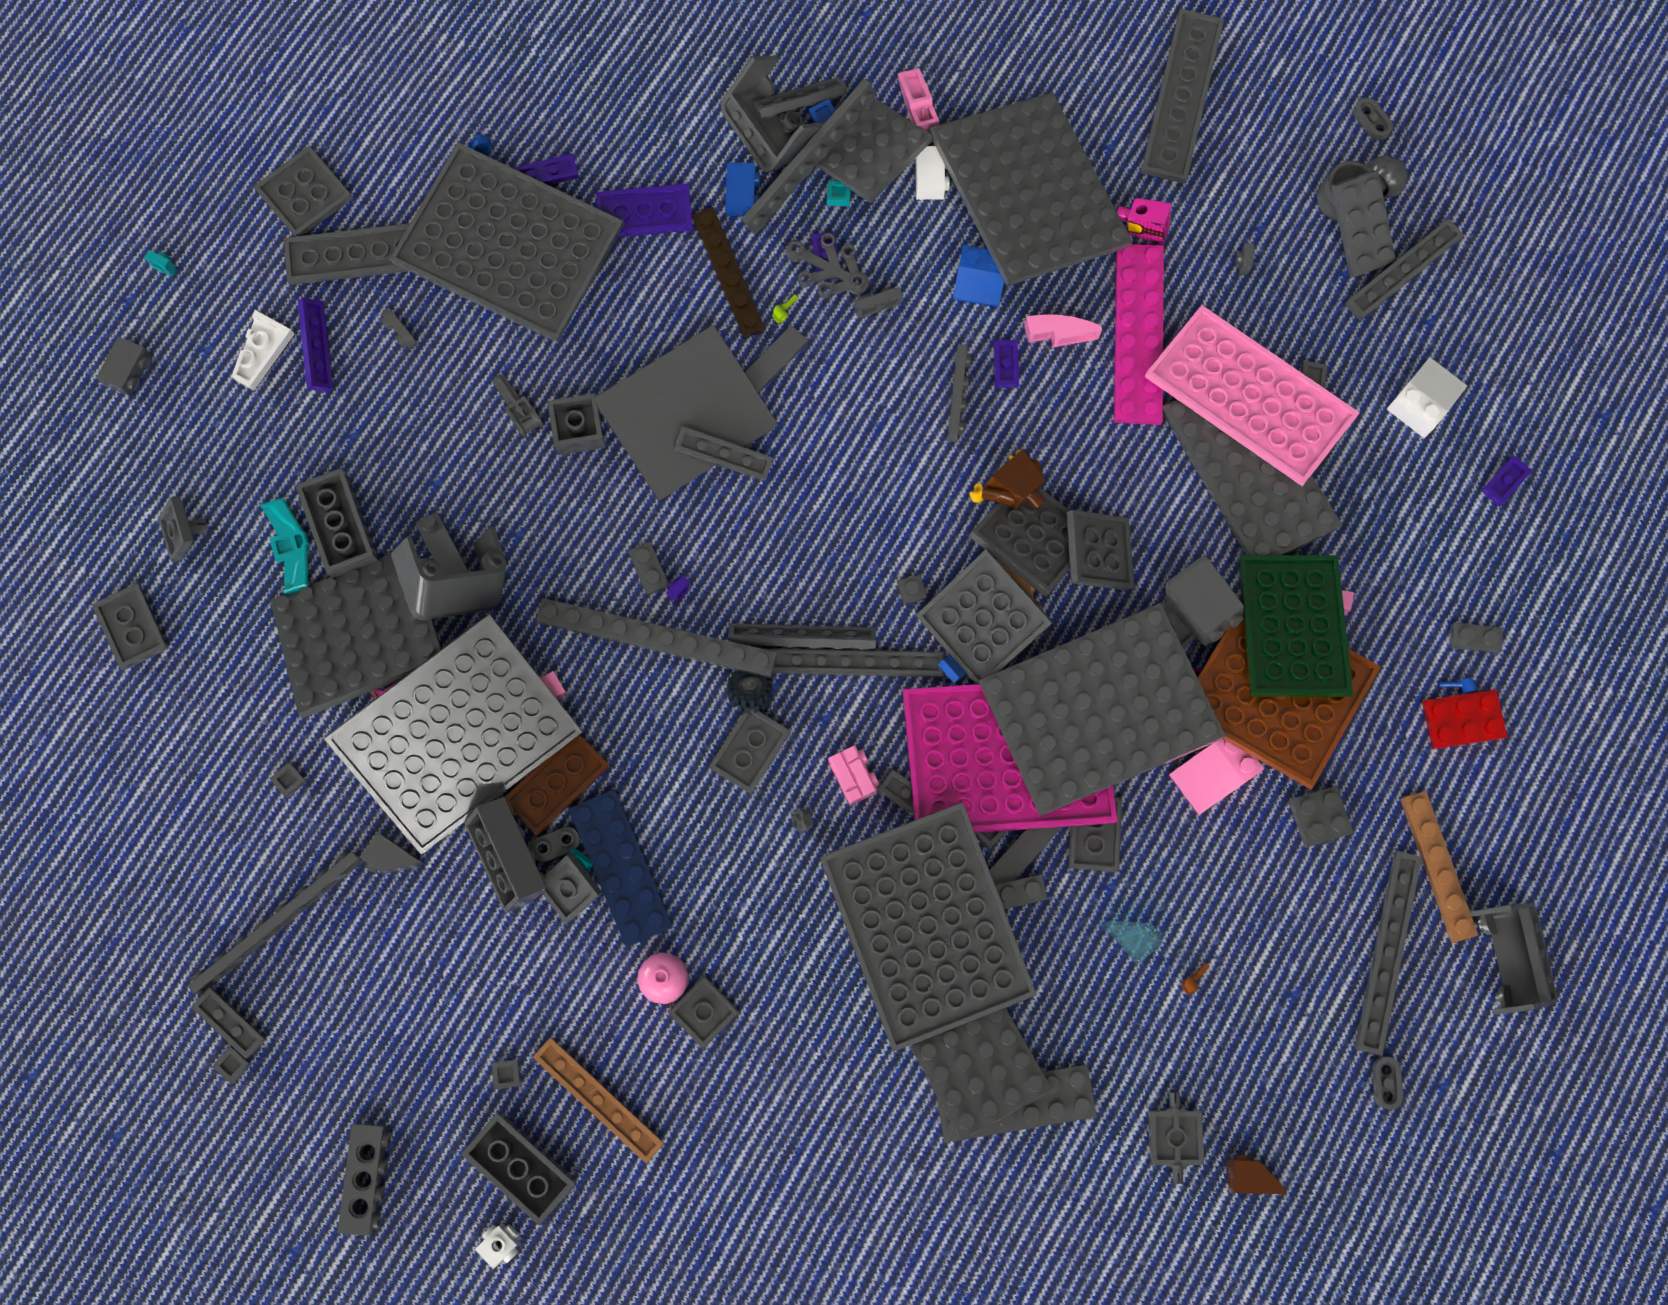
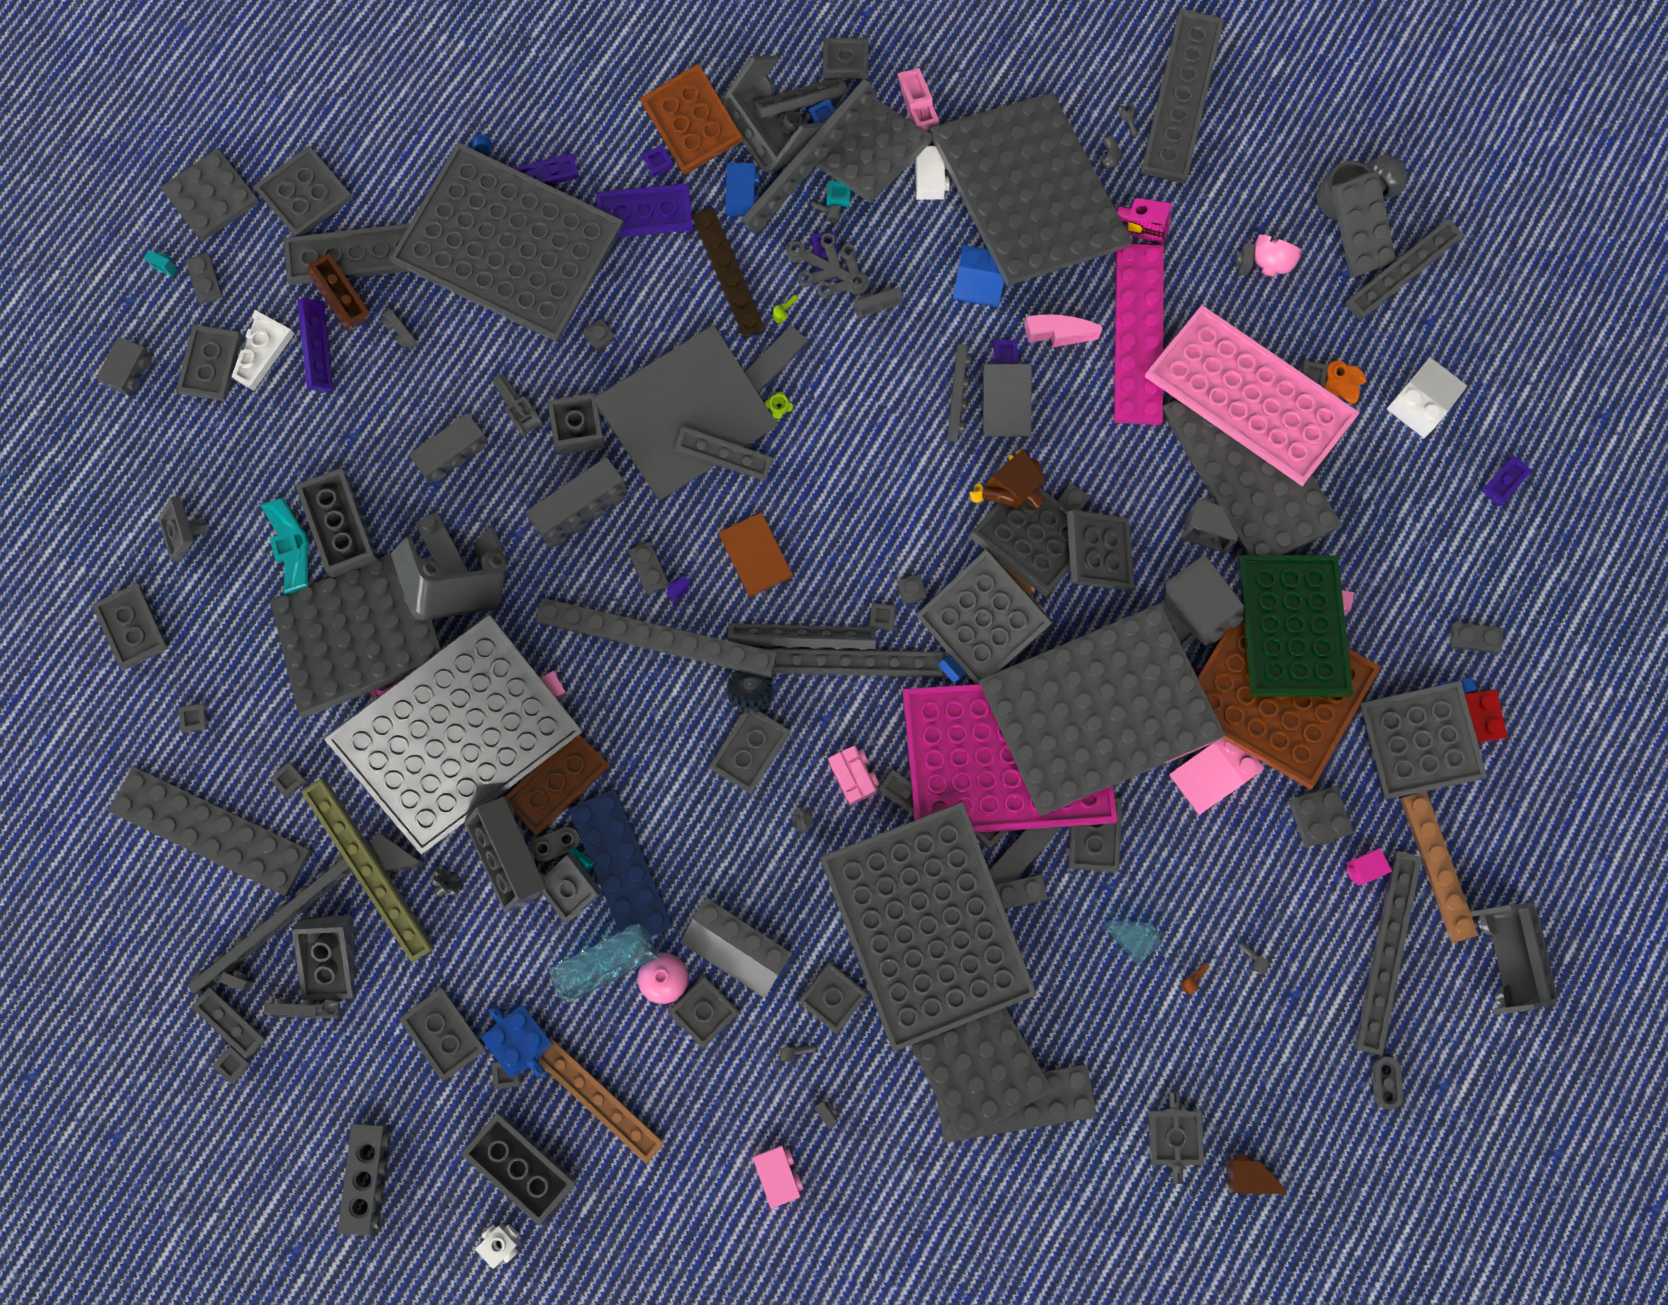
dark grey plate [1354,98,1393,140] -> none
none -> dark grey plate [108,767,312,897]
none -> dark grey plate [160,148,260,242]
none -> dark grey plate [176,325,242,401]
none -> dark grey plate [178,704,209,733]
none -> dark grey plate [186,253,224,305]
none -> dark grey plate [219,969,254,992]
none -> dark grey hinge [263,999,341,1019]
none -> dark grey slope [292,915,355,1000]
none -> olive tile [301,777,435,963]
none -> reddish brown brick [307,253,370,333]
none -> dark grey plate [399,987,487,1082]
none -> dark grey brick [409,413,488,484]
none -> dark grey plant [432,868,463,897]
none -> blue plate [481,1005,553,1079]
none -> dark grey brick [525,457,628,548]
none -> clear light blue brick [549,924,658,1003]
none -> dark grey plate [582,319,616,353]
none -> dark orange plate [639,63,744,176]
none -> dark purple plate [642,145,673,178]
none -> dark grey slope [680,898,792,998]
none -> dark orange tile [718,512,793,598]
none -> bright pink brick [753,1145,803,1209]
none -> lime plate [765,392,793,419]
none -> dark grey hand [780,1045,816,1062]
none -> dark grey tile [797,962,869,1034]
none -> dark grey hand [811,201,841,224]
none -> dark grey plate [814,1101,838,1129]
none -> dark grey tile [823,38,869,79]
none -> dark grey tile [869,603,896,631]
none -> dark grey tile [983,364,1032,437]
none -> dark grey plate [1058,483,1091,511]
none -> dark grey arm [1102,136,1121,169]
none -> dark grey hand [1120,103,1138,137]
none -> dark grey slope [1180,498,1238,554]
none -> dark grey hand [1239,942,1269,974]
none -> bright pink cylinder [1254,235,1303,277]
none -> orange plate [1325,361,1367,404]
none -> dark pink brick [1346,848,1392,886]
none -> dark grey plate [1360,681,1487,800]

